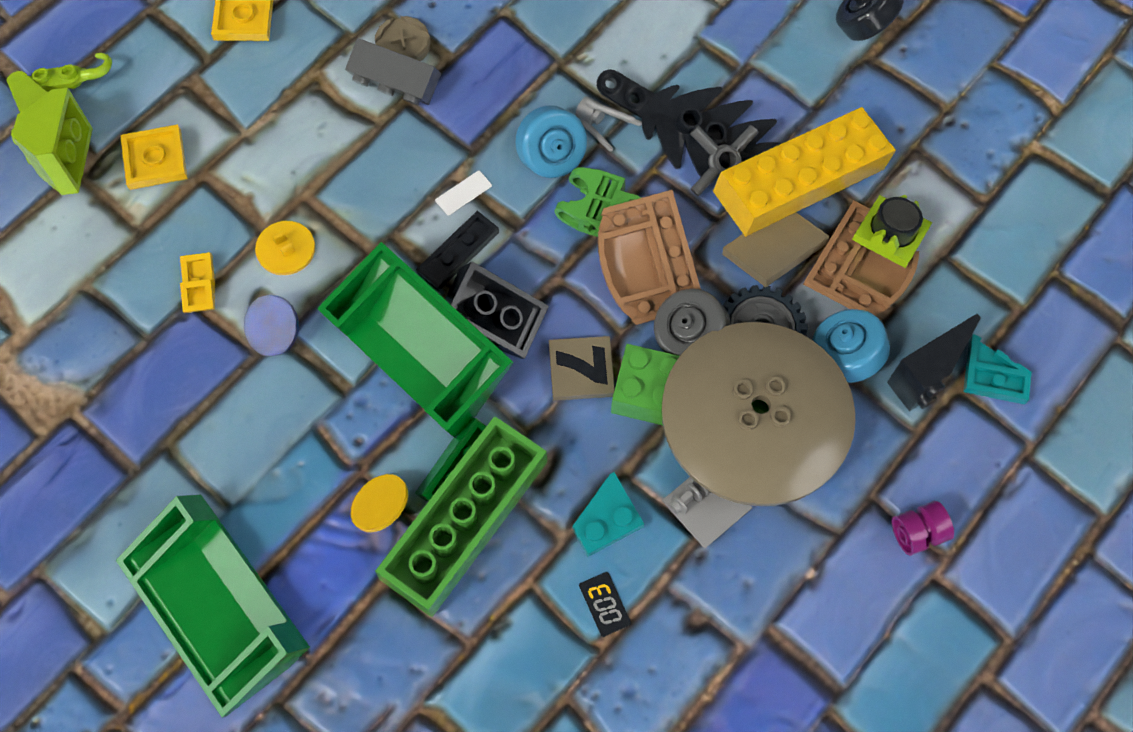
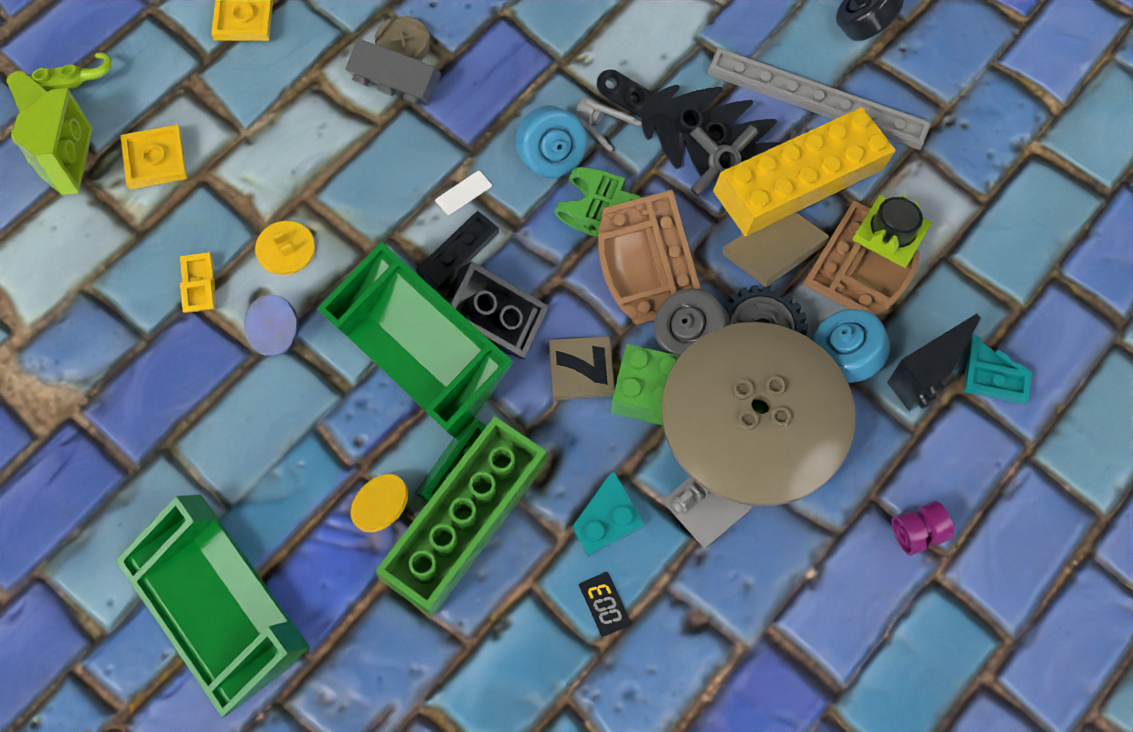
none -> light grey tile [707,48,931,150]

